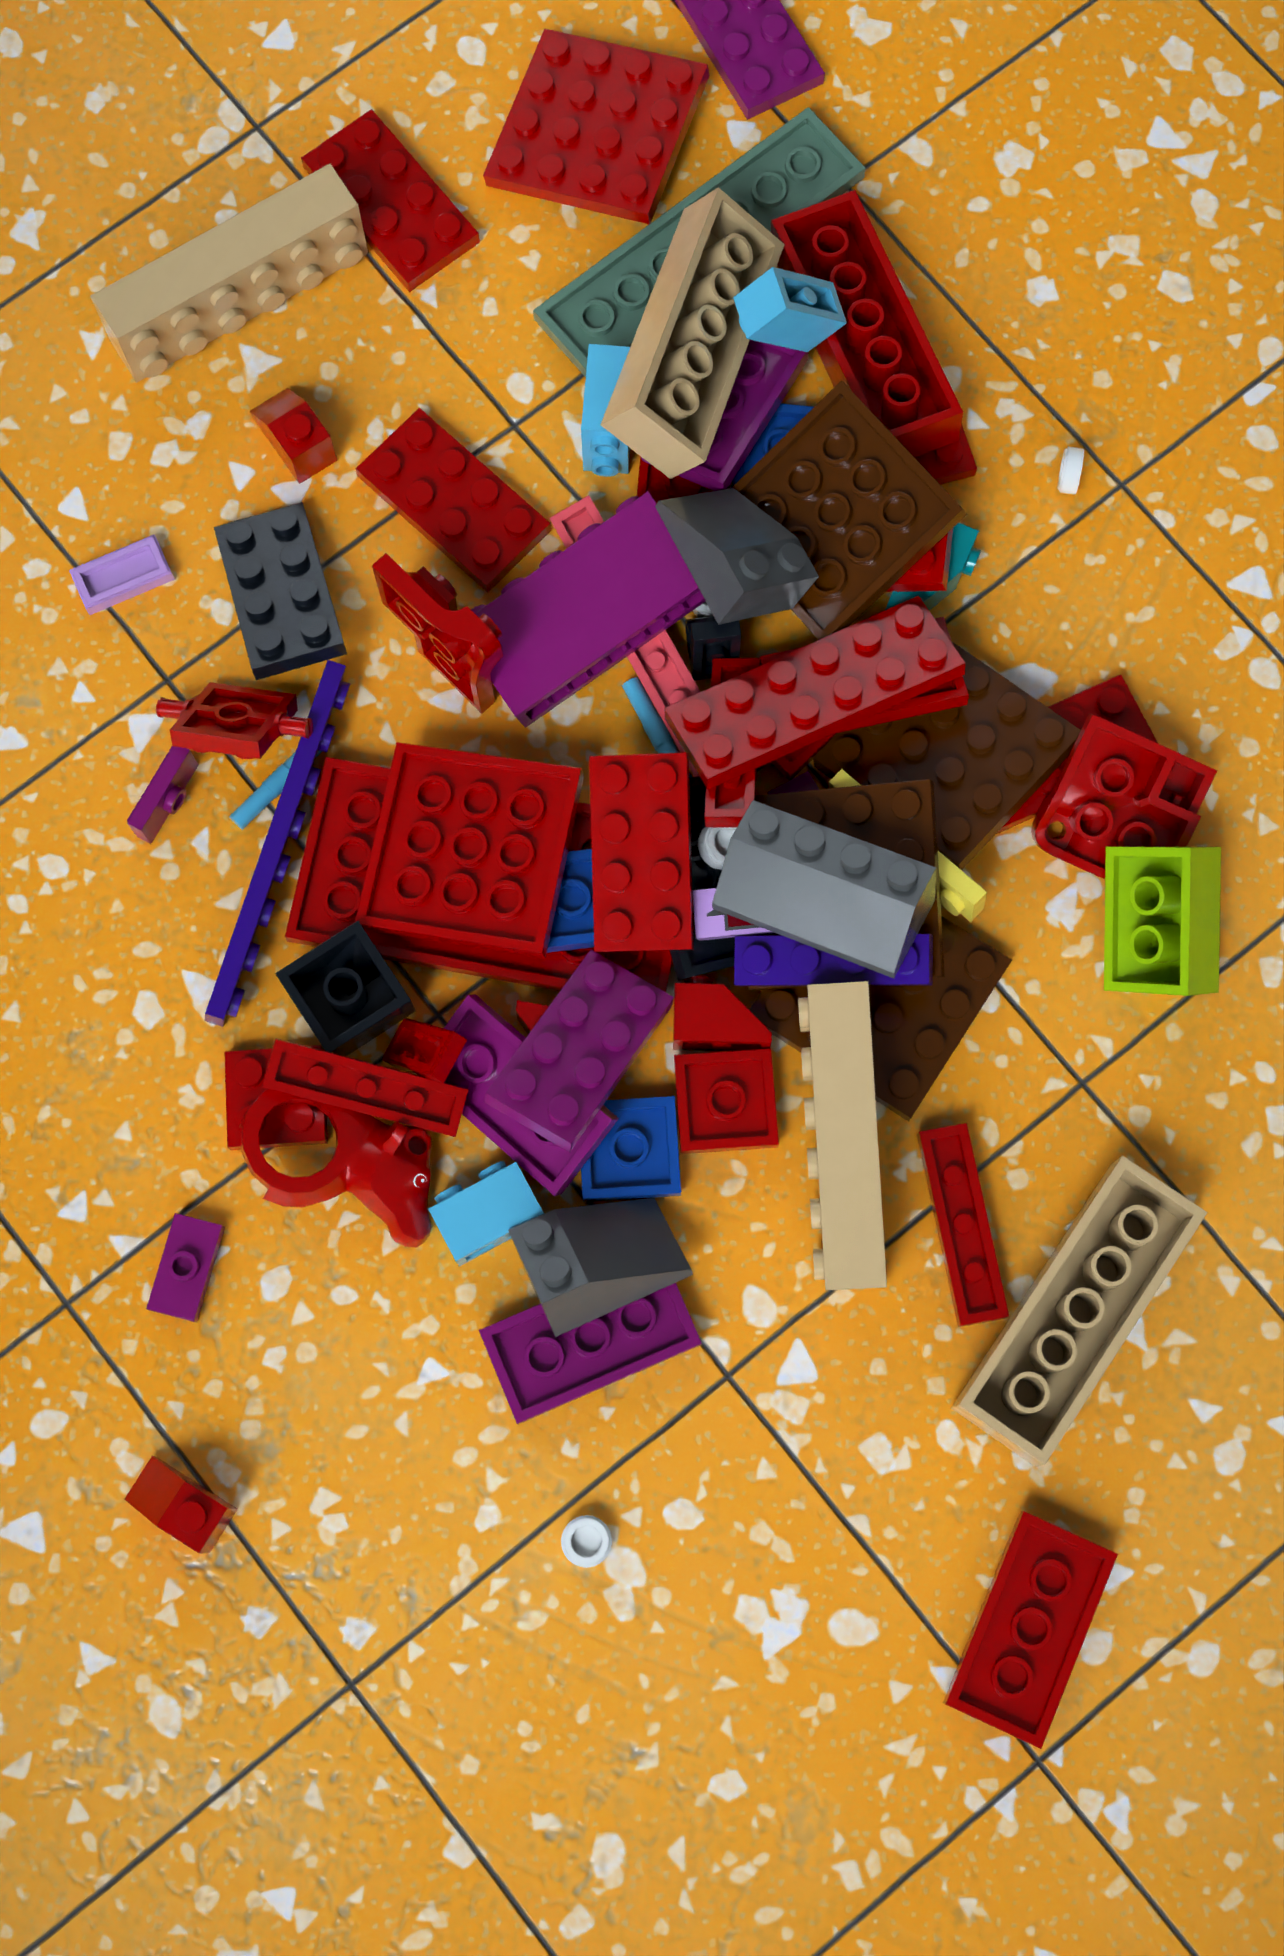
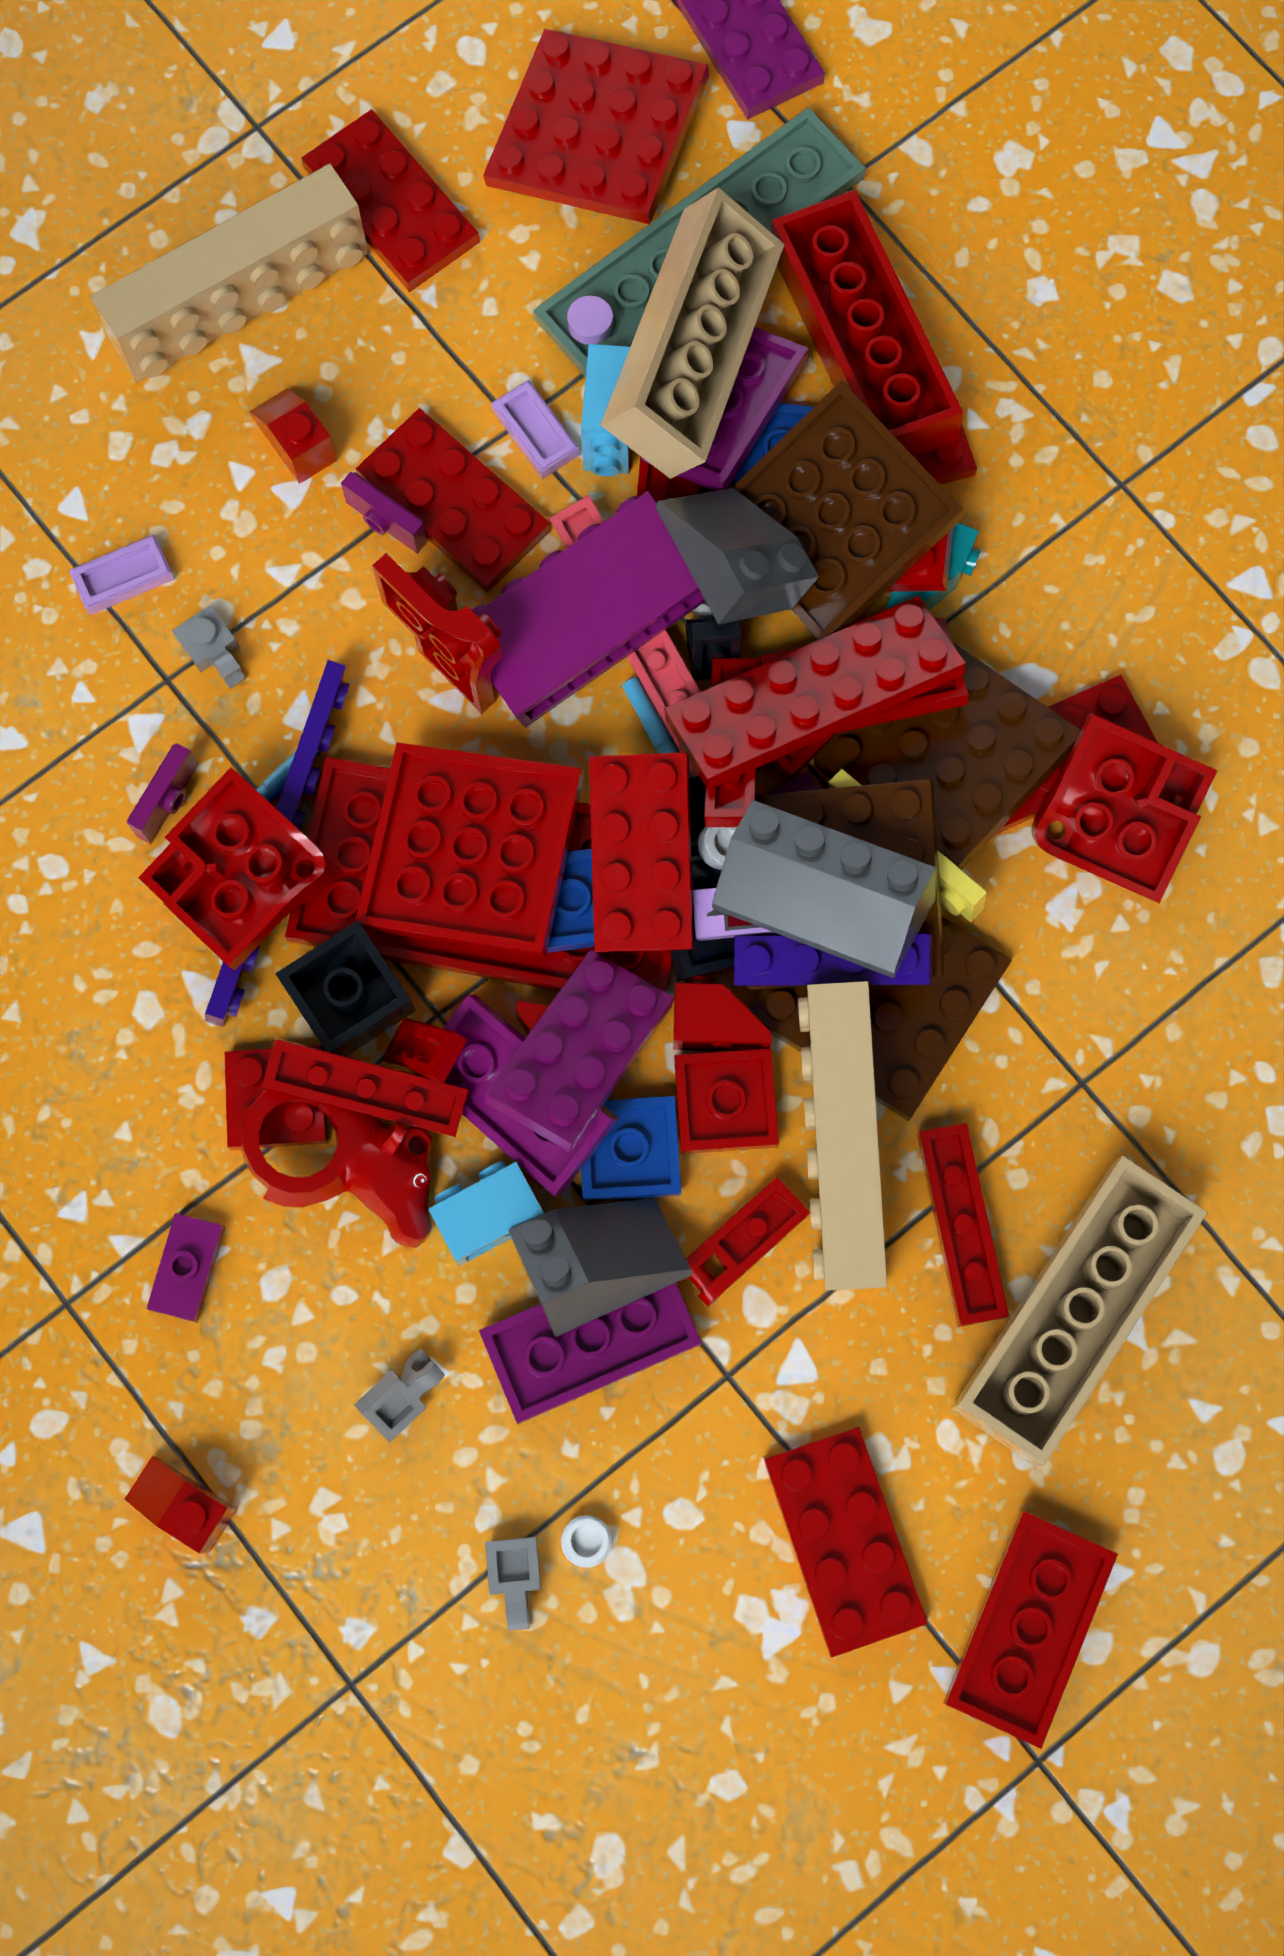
red plate [156,682,313,759] -> none
black plate [214,502,347,680] -> none
medium azure brick [733,267,847,352] -> none
white tile [1057,446,1084,495] -> none
lime slope [1104,847,1221,996] -> none
none -> red slope [138,767,331,971]
none -> light grey plate [172,605,246,689]
none -> magenta plate [341,472,427,554]
none -> light grey plate [354,1349,445,1442]
none -> light grey plate [485,1537,541,1631]
none -> lavender tile [491,380,580,479]
none -> lavender tile [567,295,613,345]
none -> red plate [683,1177,810,1307]
none -> red plate [763,1427,928,1658]

